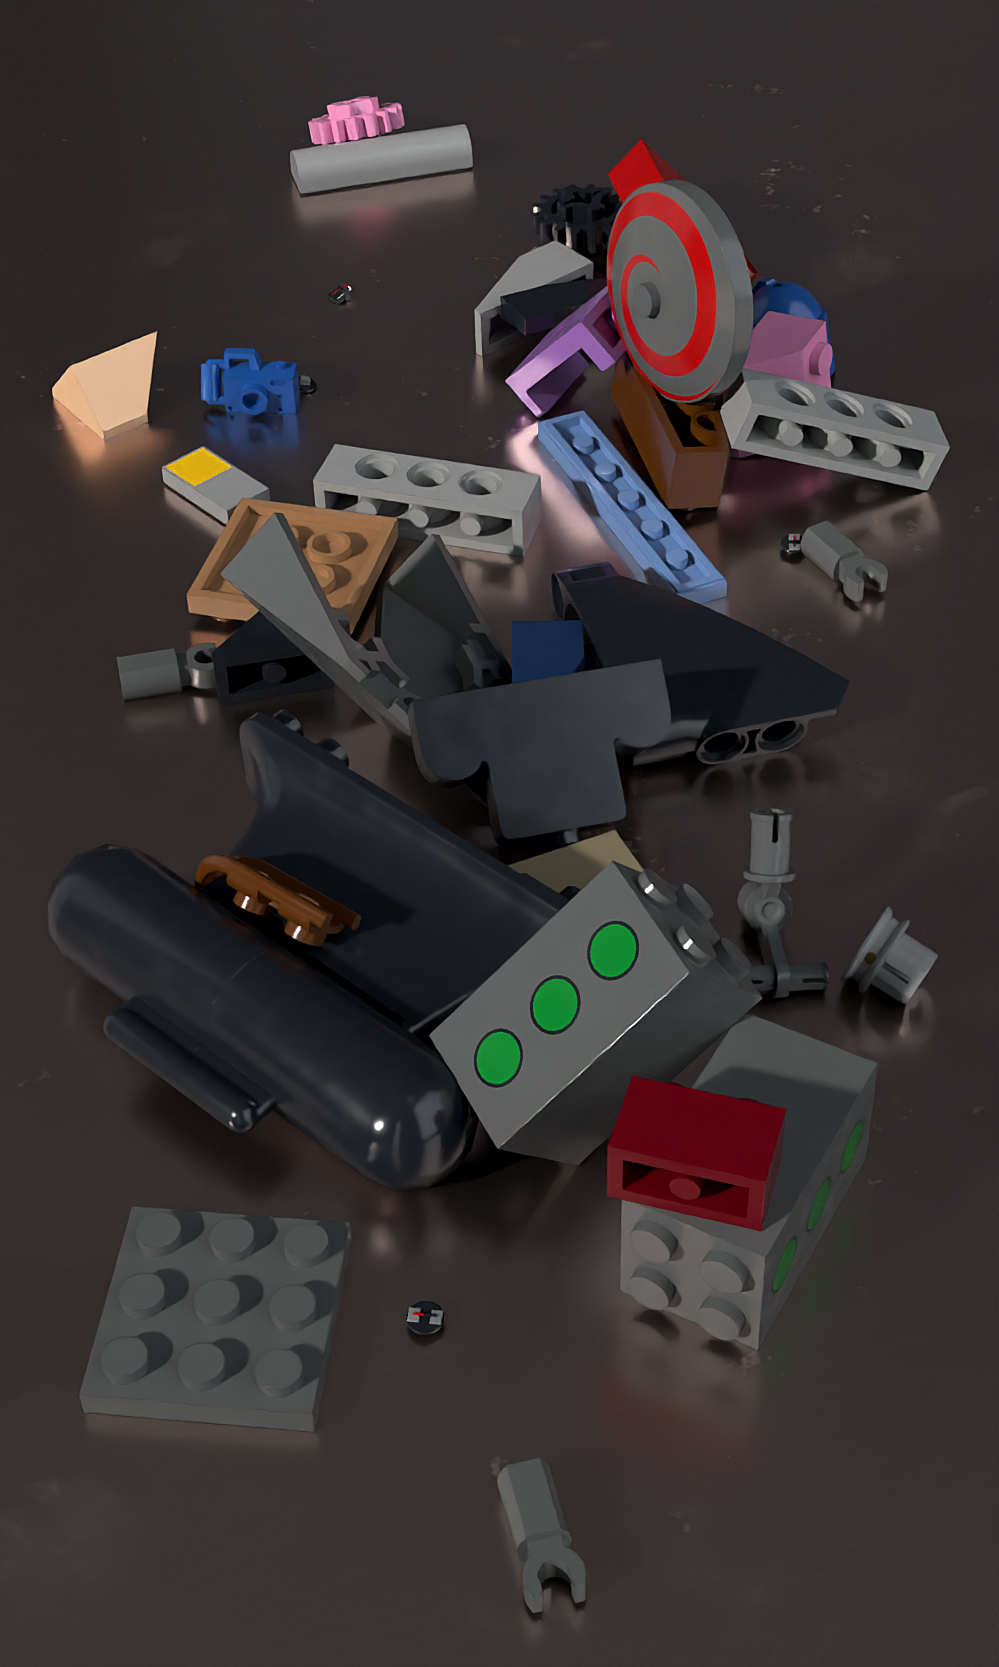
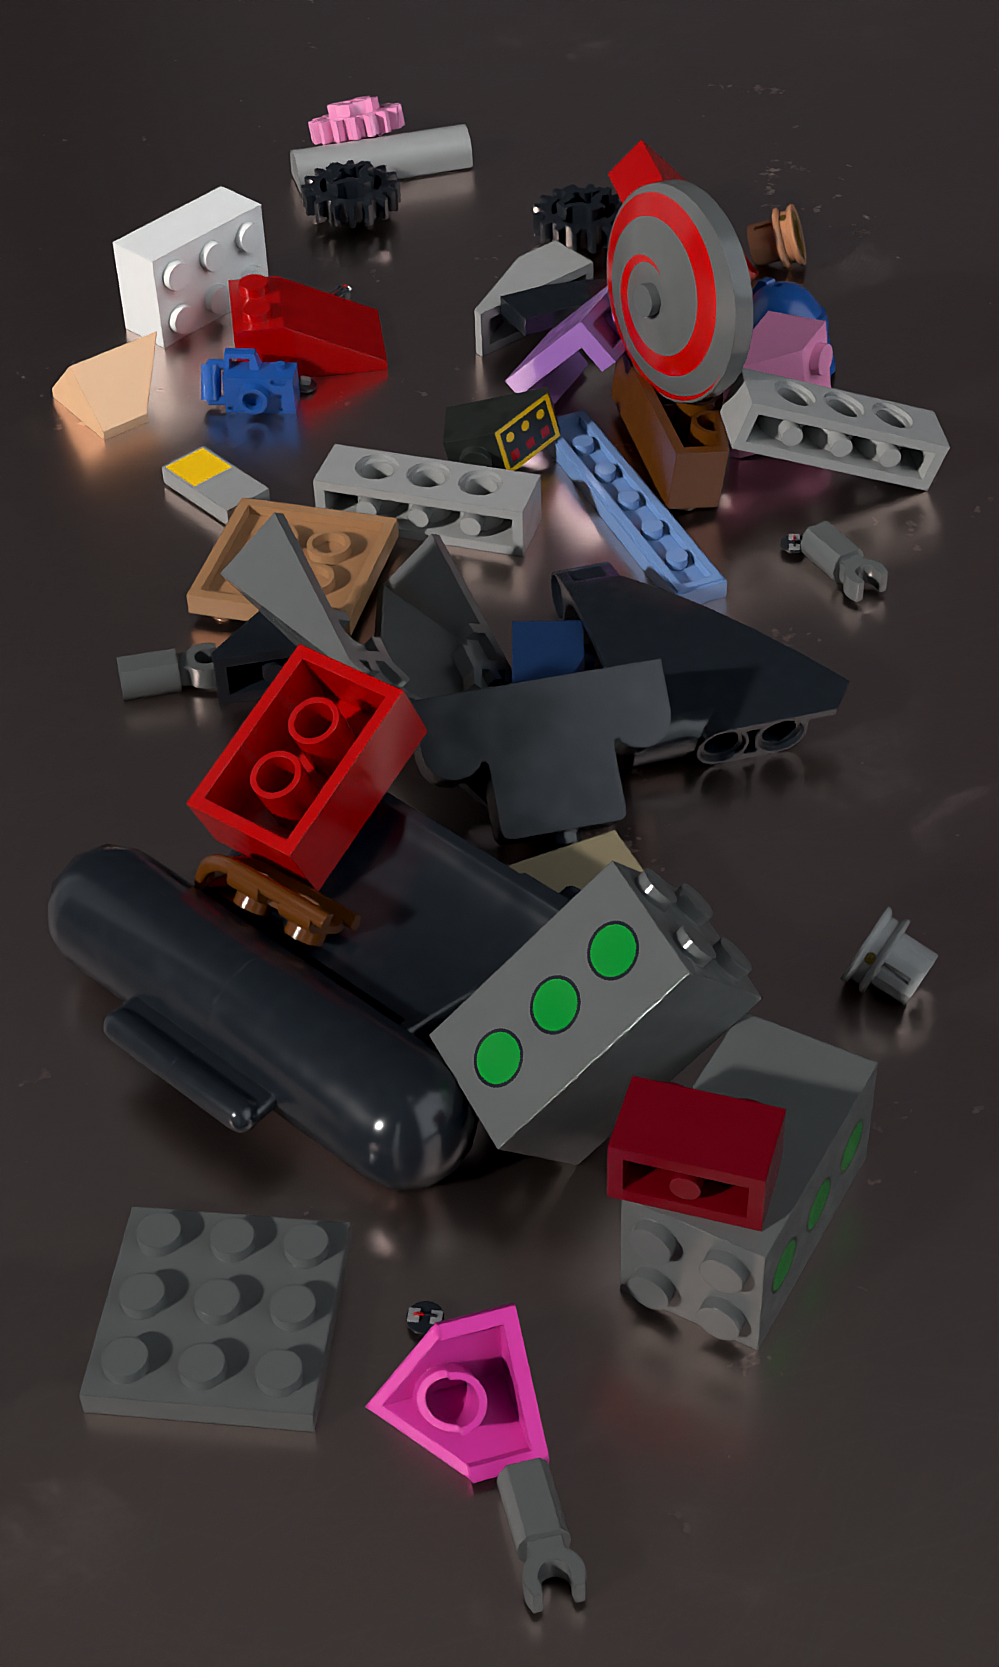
dark grey pin [737,807,829,998] -> none
none -> white brick [113,186,269,348]
none -> red brick [186,644,428,891]
none -> red slope [228,274,388,377]
none -> black gear [301,160,401,228]
none -> dark pink slope [365,1303,550,1483]
none -> pearl dark grey slope [443,387,561,471]
none -> nougat piece [747,204,806,270]

